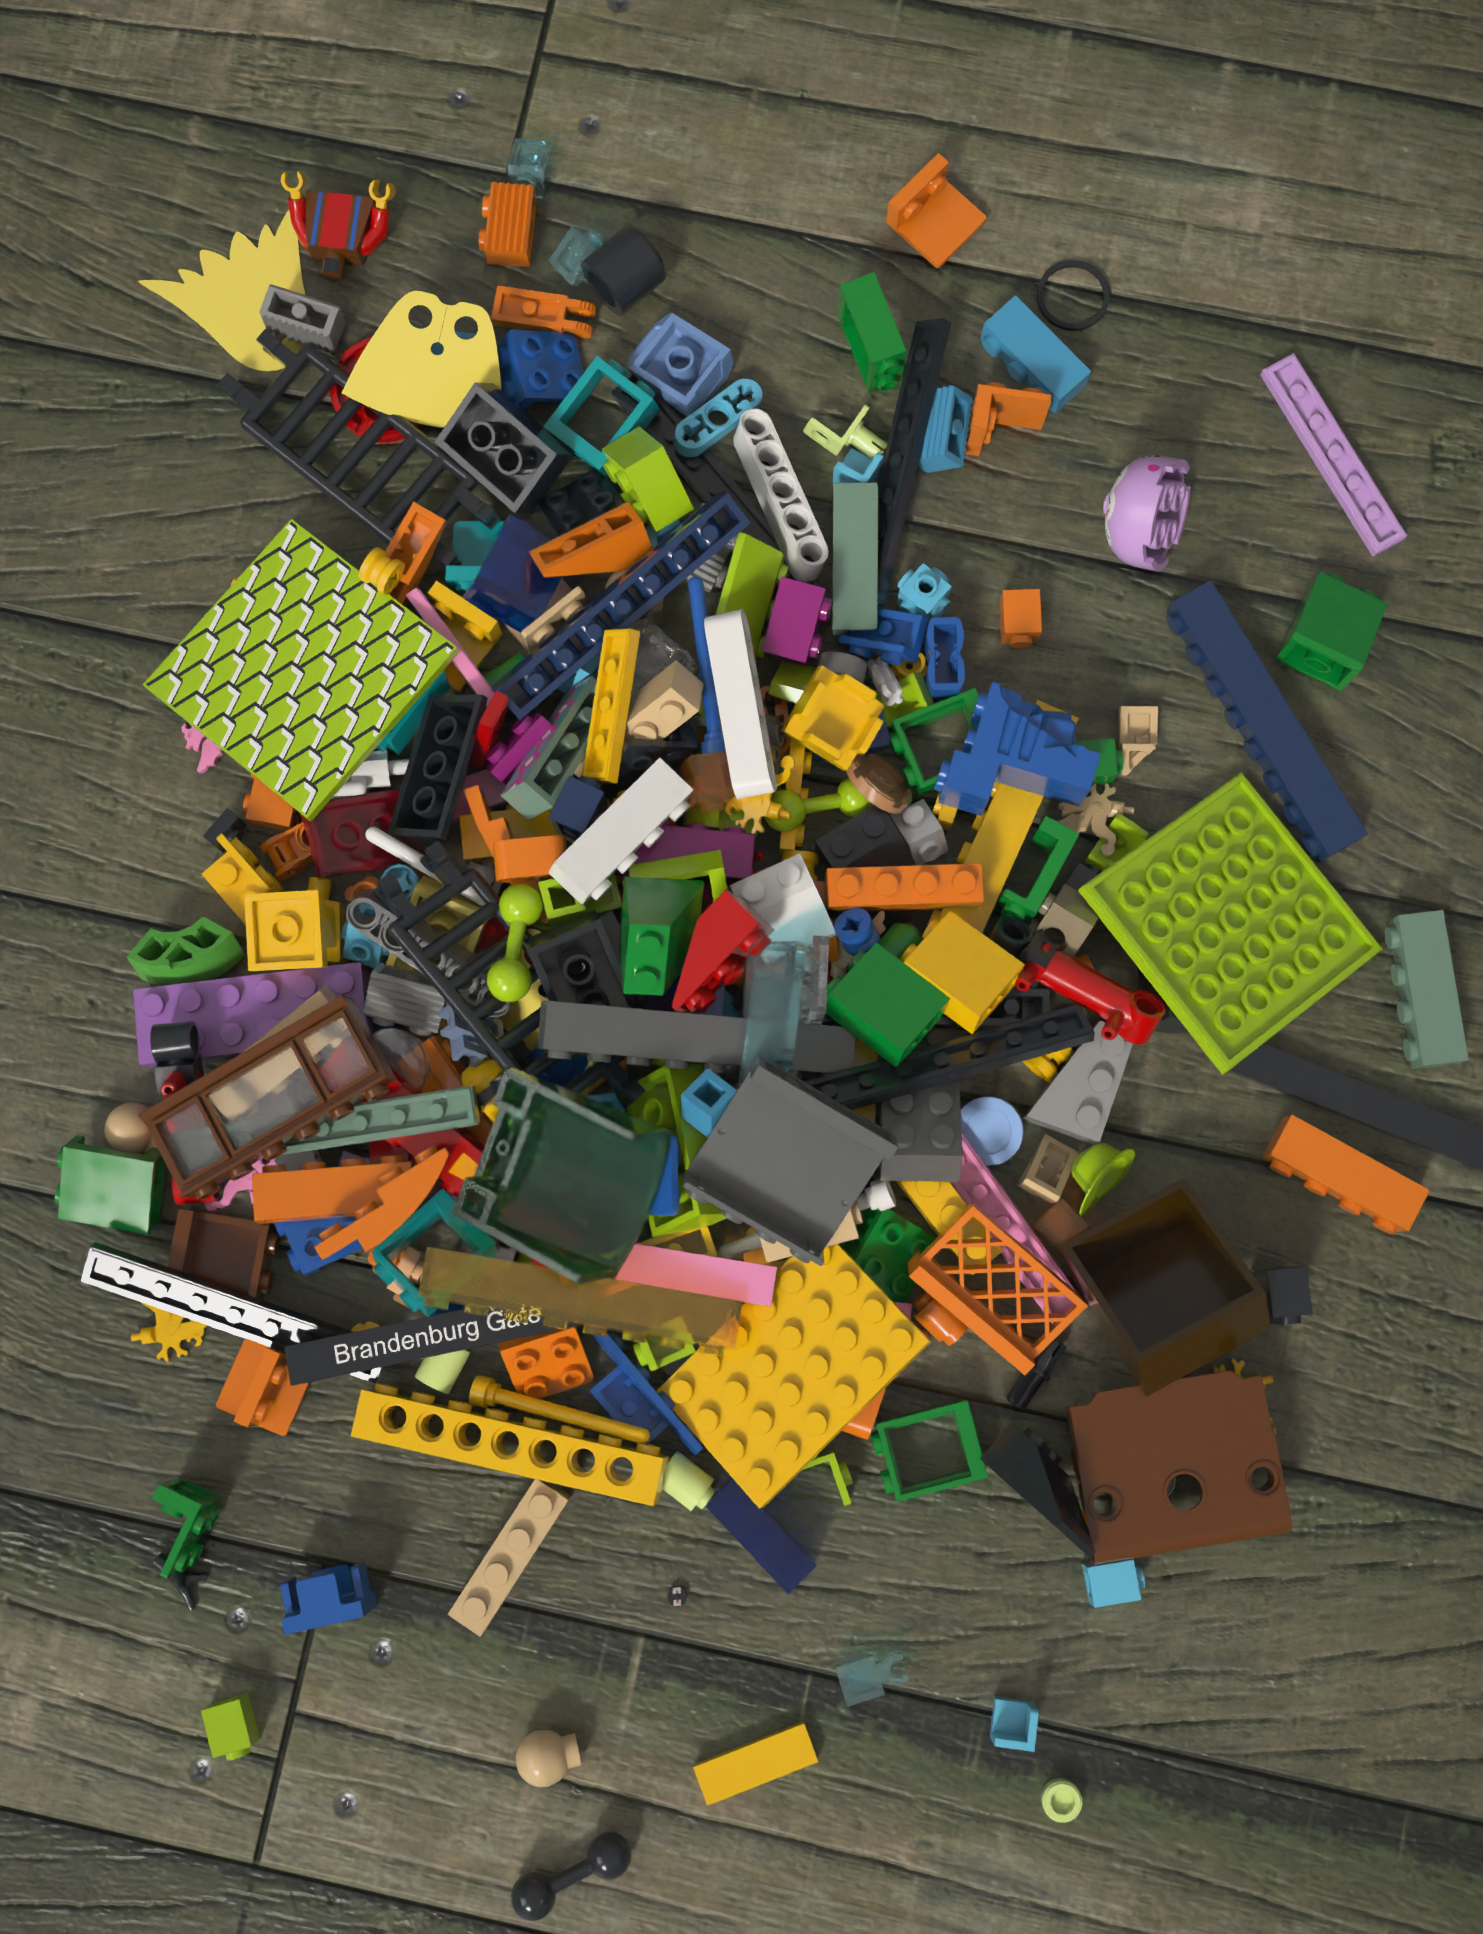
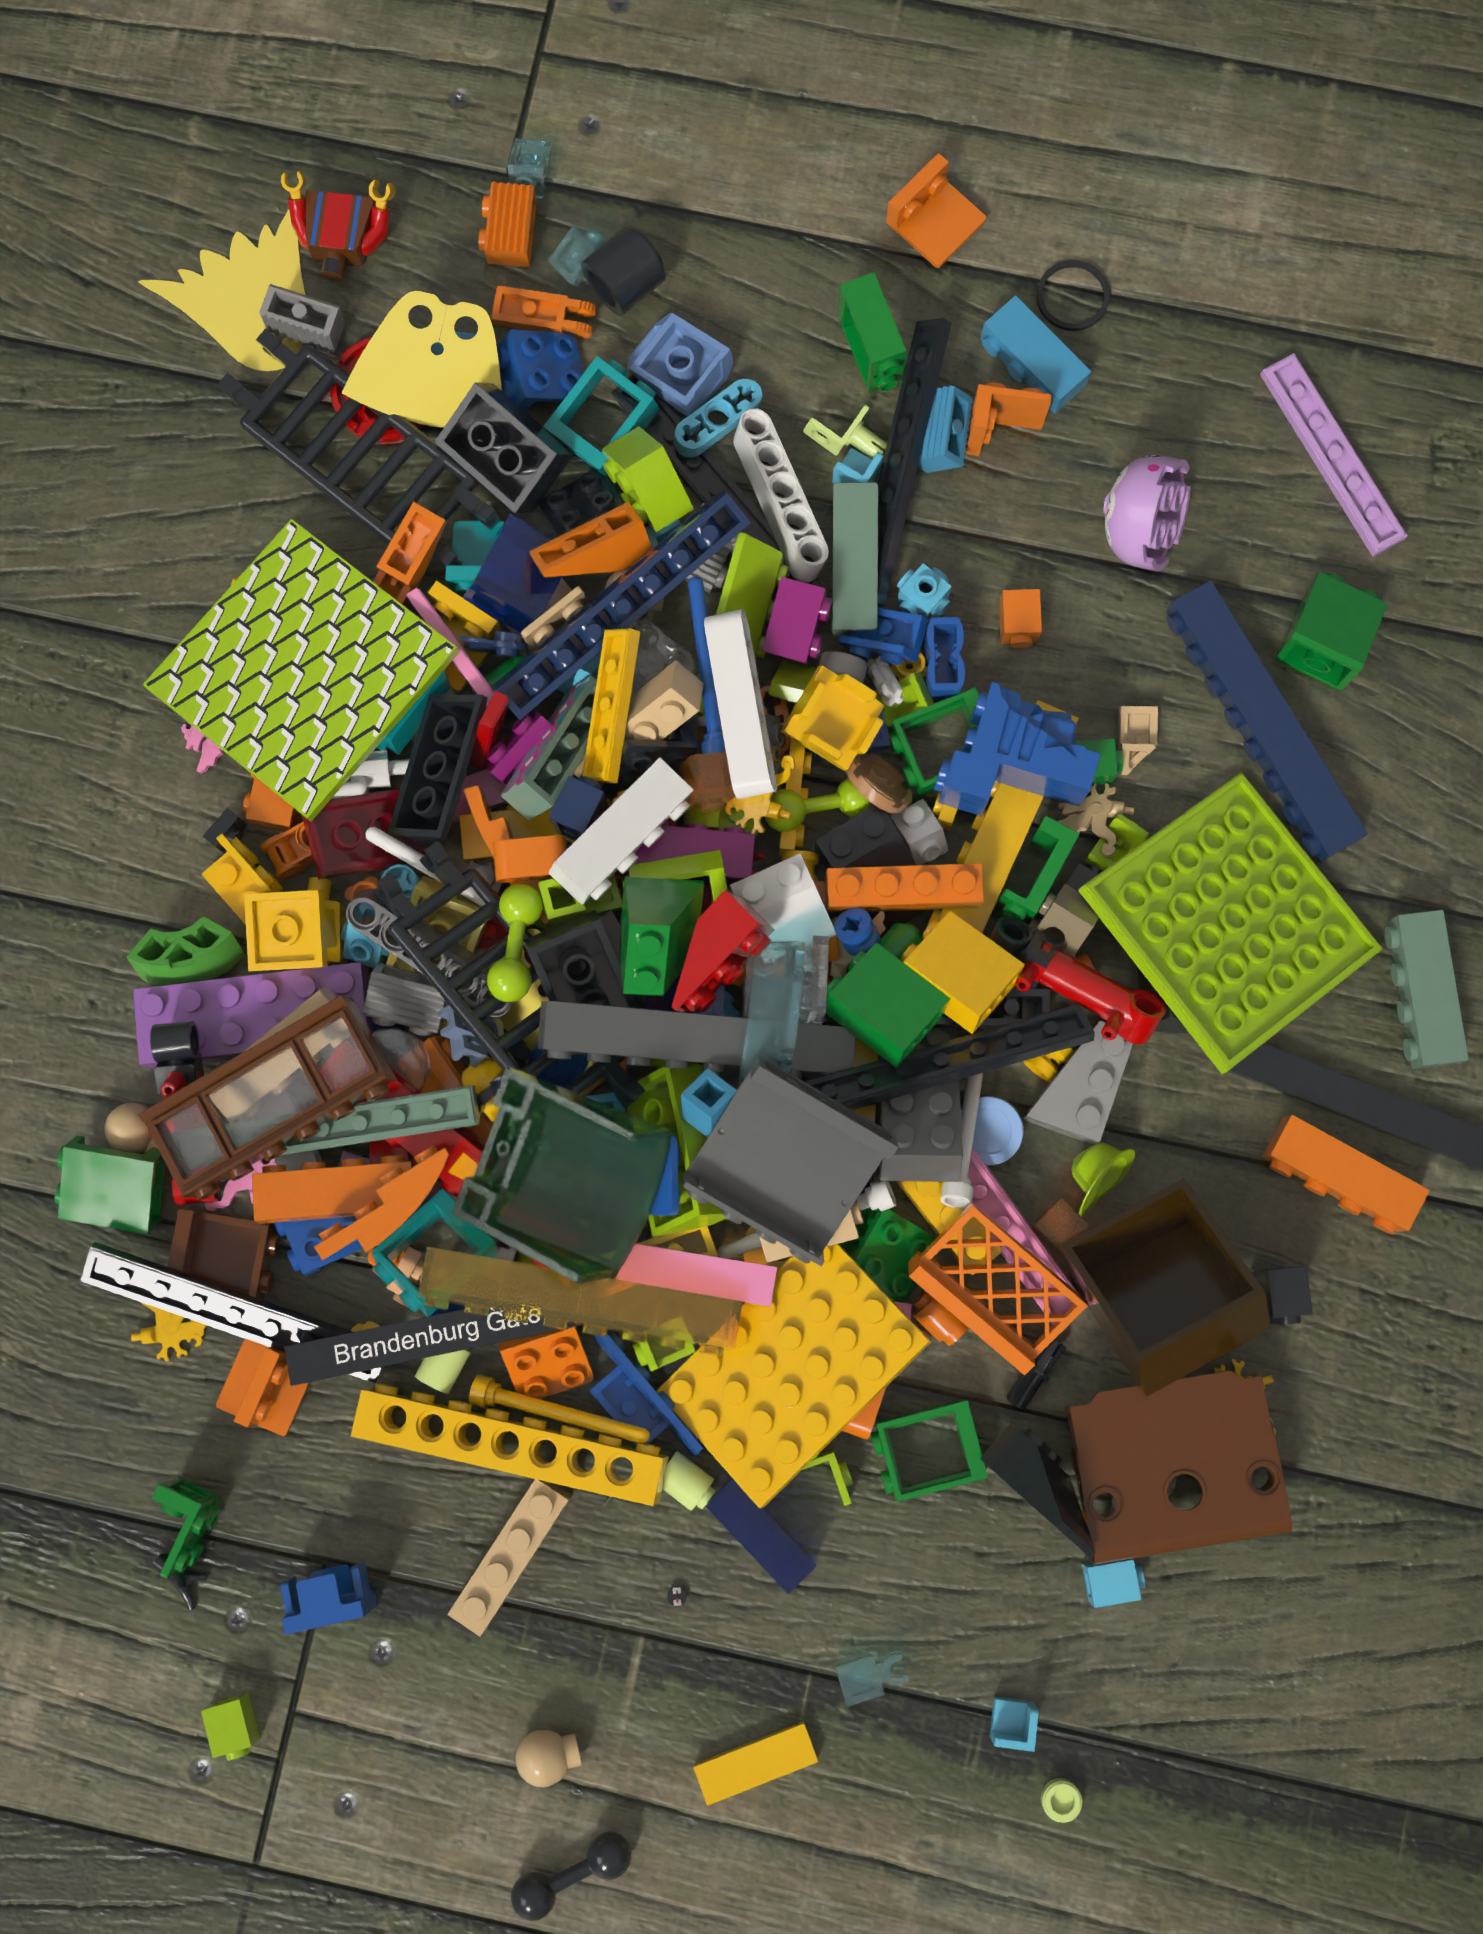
yellow wheel [358,547,405,595] -> none
tan slope [1017,1134,1078,1204] -> none
none -> dark blue plate [460,631,527,657]
none -> white piece [940,1073,983,1208]

